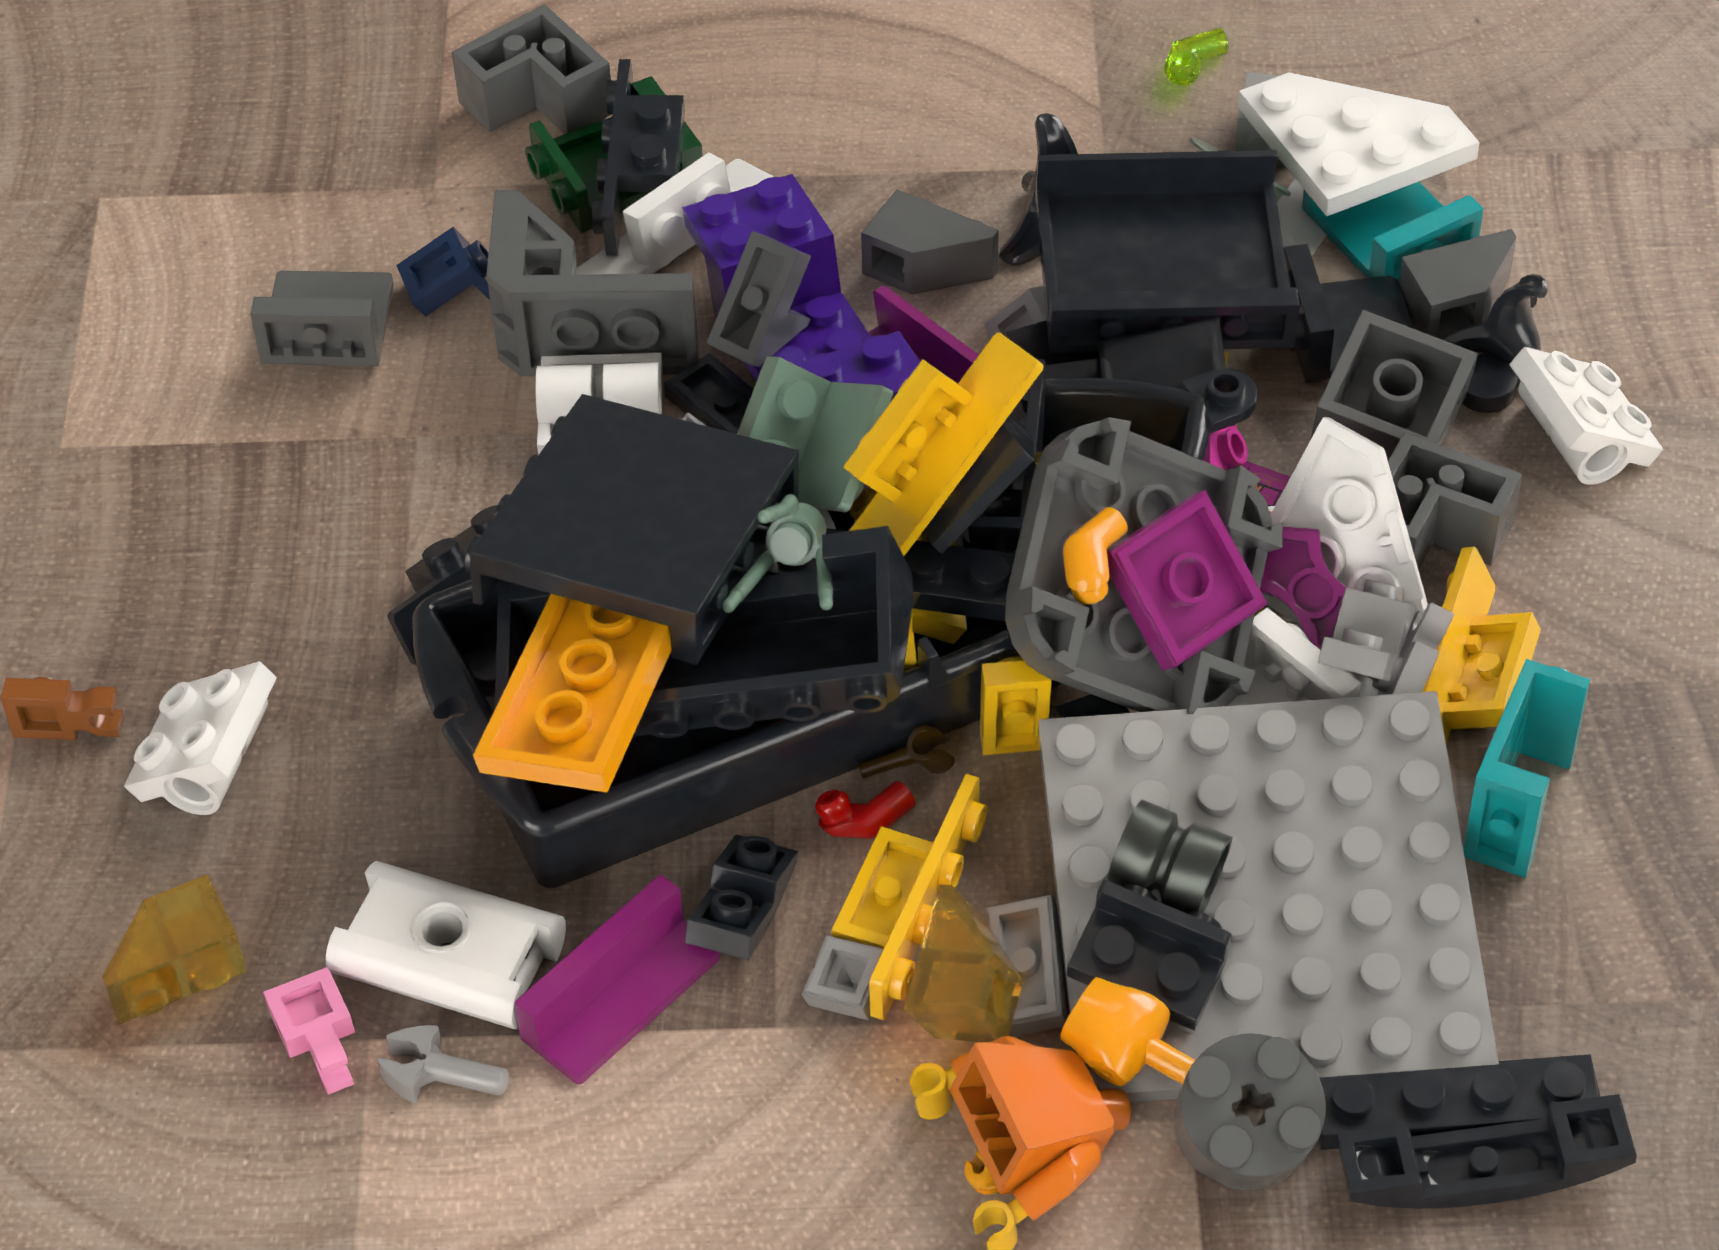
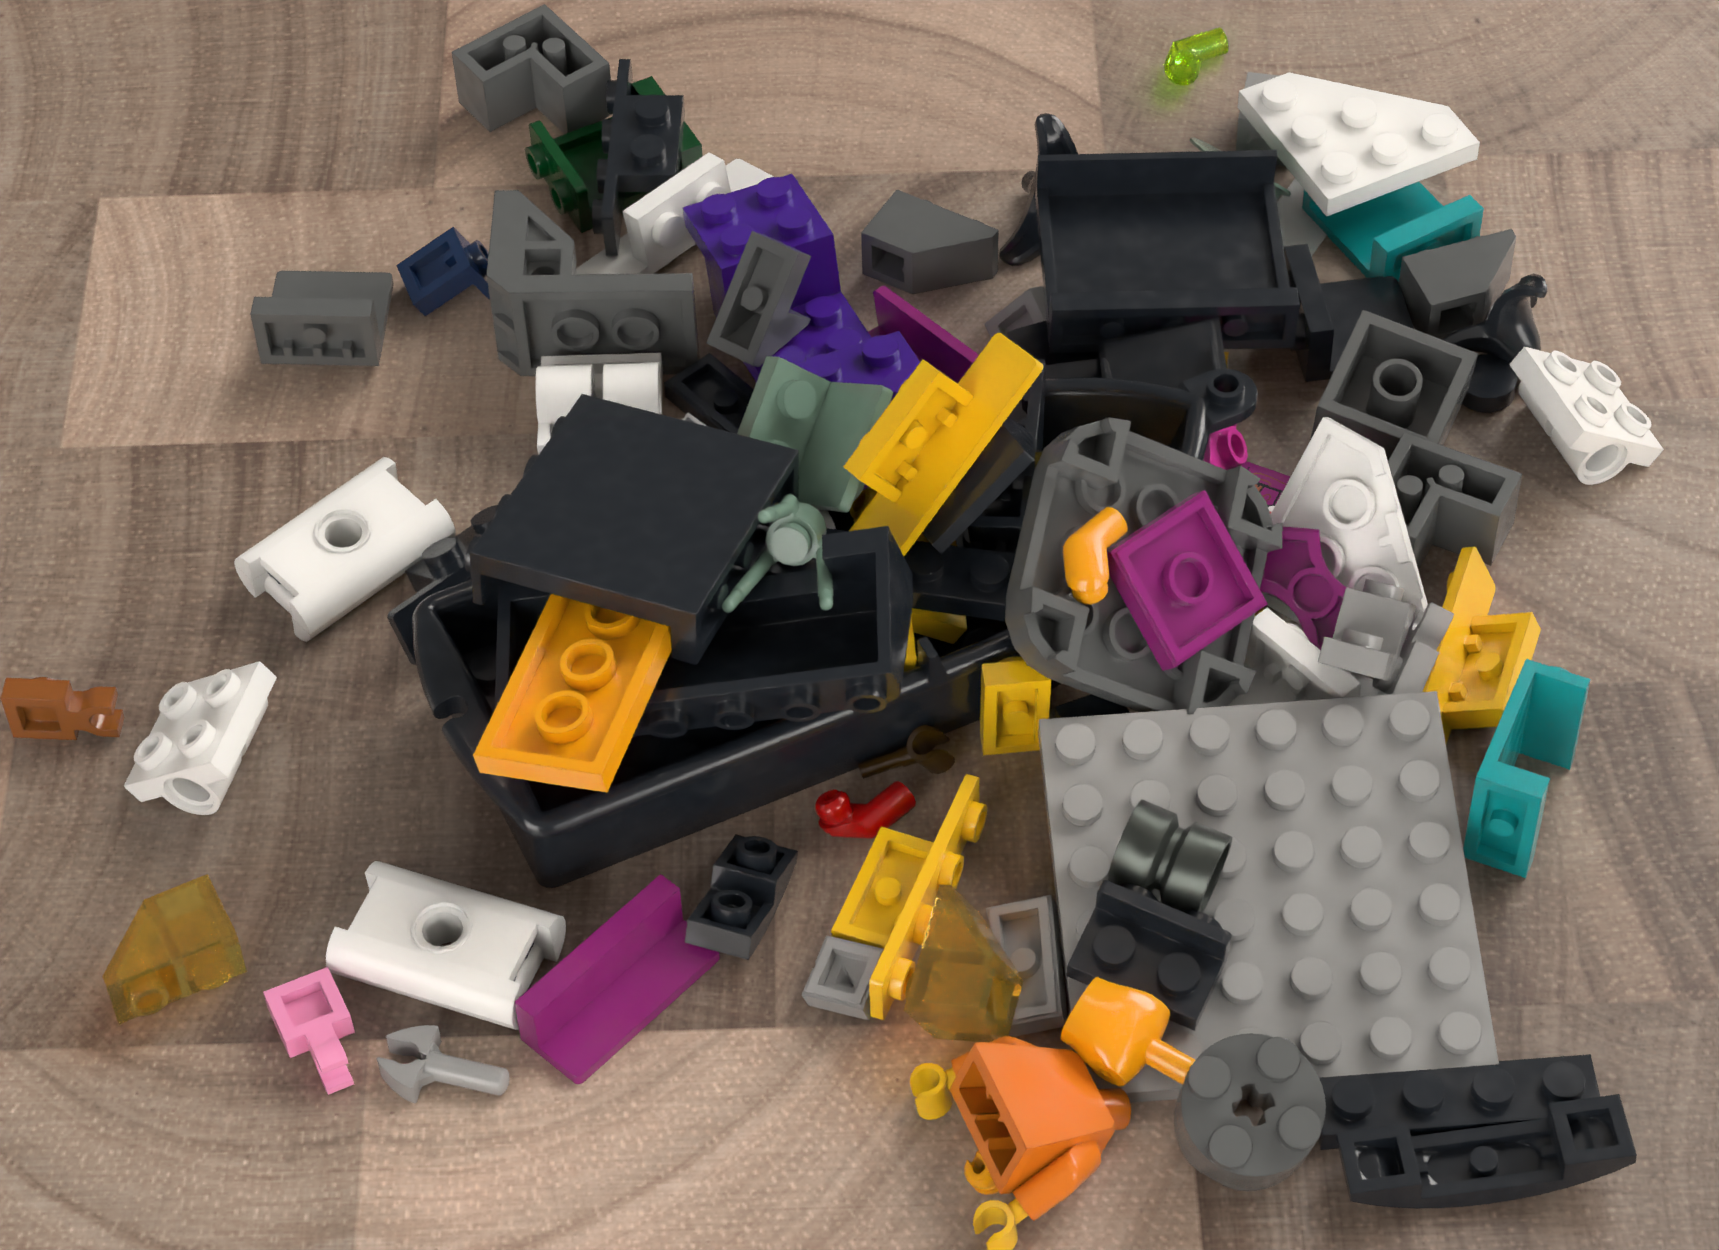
none -> white piece [234,457,456,642]

